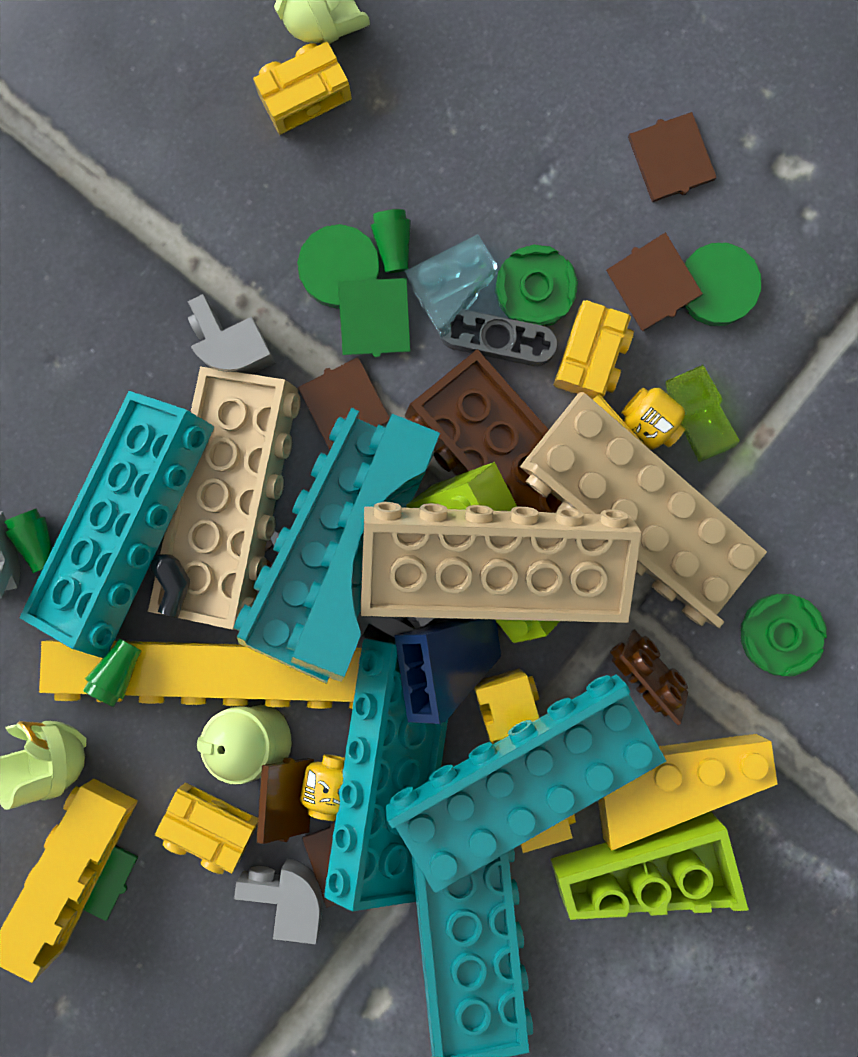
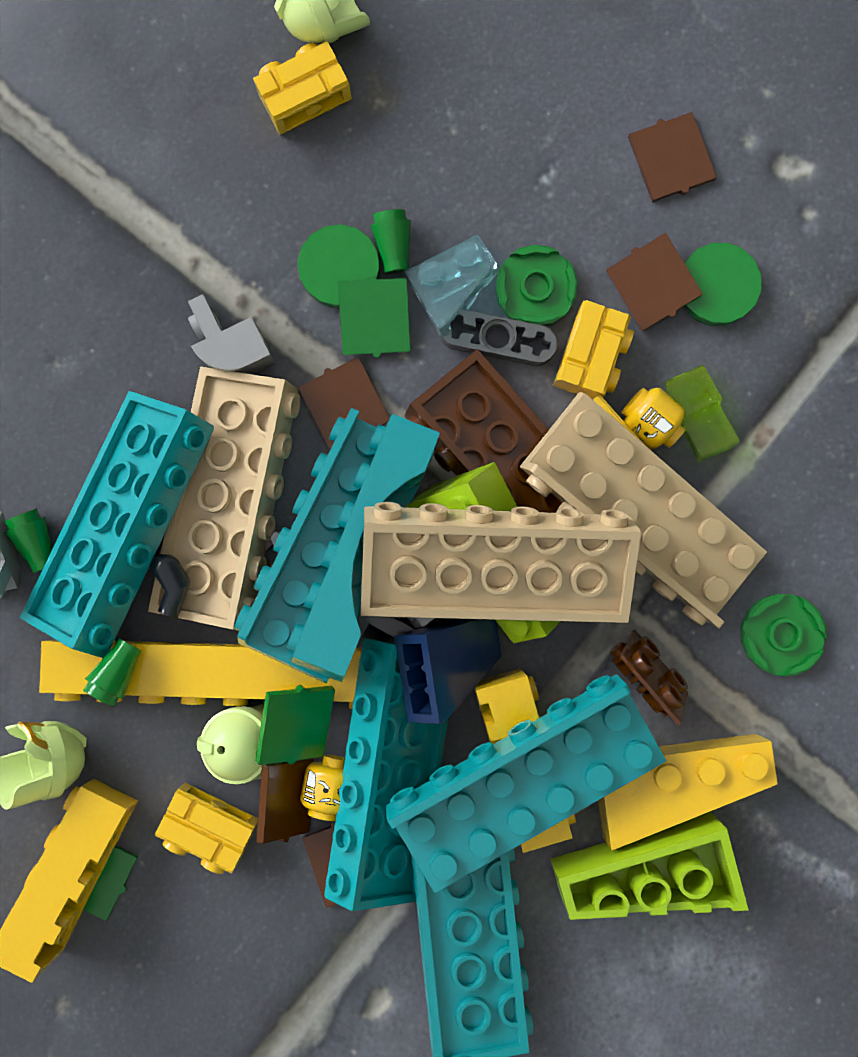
light grey brick [234,858,323,944] -> none
none -> green piece [255,685,335,765]

